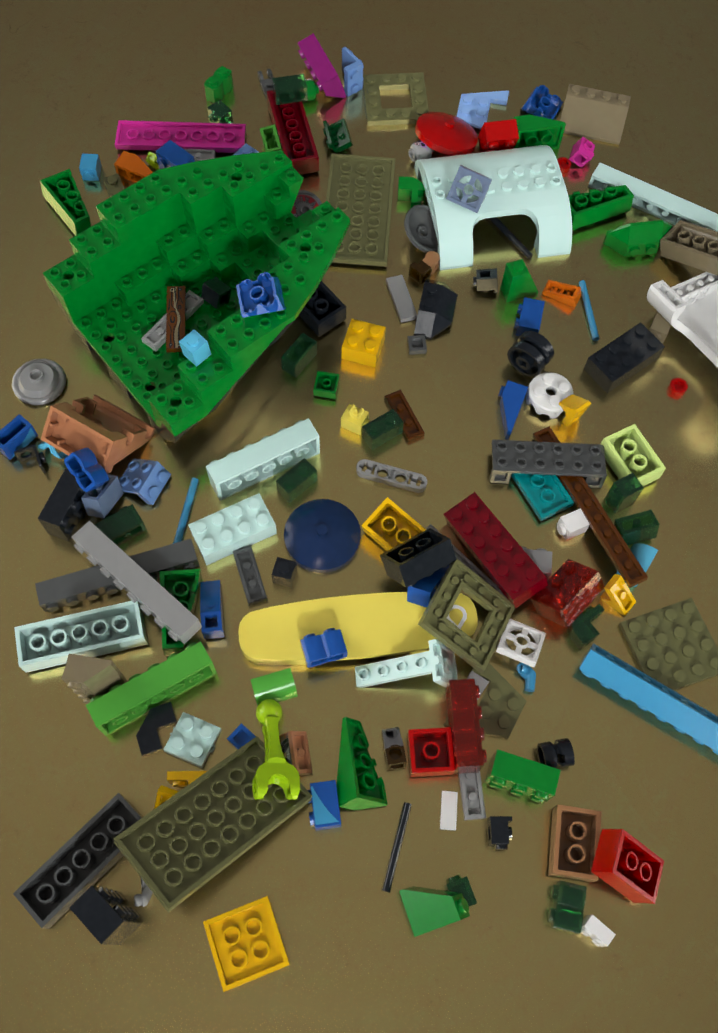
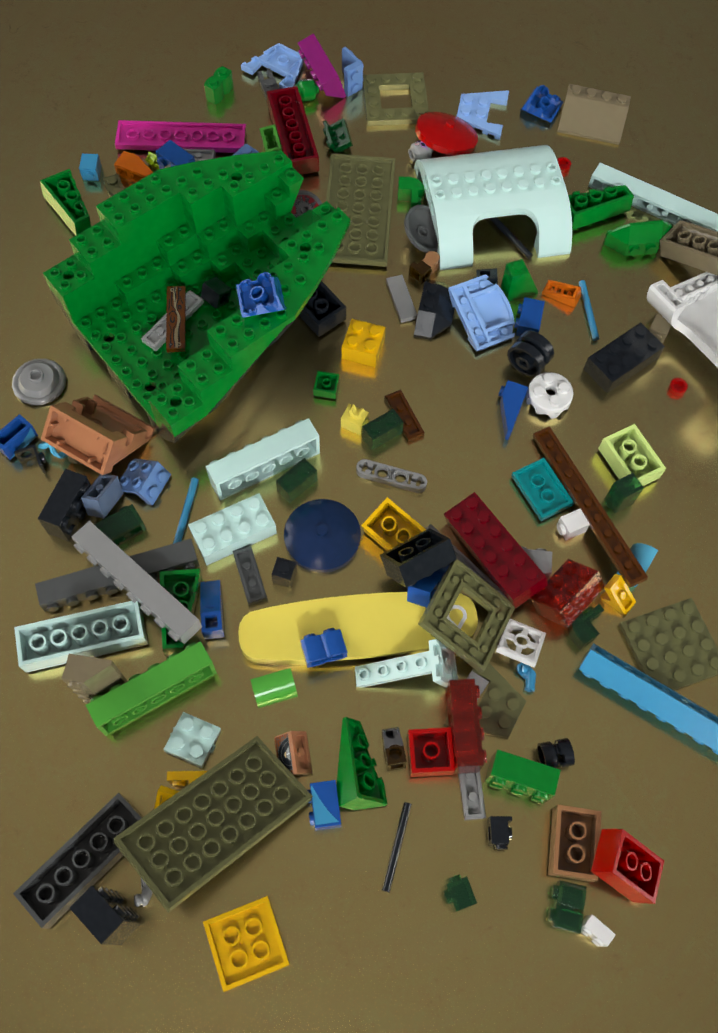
blue brick [64,447,109,492] -> none
black tile [136,702,177,757] -> none
medium azure brick [179,330,211,367] -> none
clear green brick [207,100,233,124] -> none
blue tile [227,723,256,750] -> none
lime piece [252,699,300,800] -> none
clear green brick [272,74,308,105] -> none
clear green brick [281,333,317,378] -> none
green slope [399,886,470,937] -> none
dark grey tile [407,335,427,355] -> none
white sticker [440,791,458,831] -> none
sand blue piece [446,165,492,213] -> none
red brick [478,119,519,152] -> none
dark grey bracket [490,440,607,488] -> none
green slope [513,115,566,150] -> none
yellow slope [559,394,591,427] -> none
dark pink brick [569,137,595,168] -> none
clear green brick [614,509,660,545] -> none
none -> light blue wing [241,43,304,89]
none -> light blue slope [448,274,515,352]

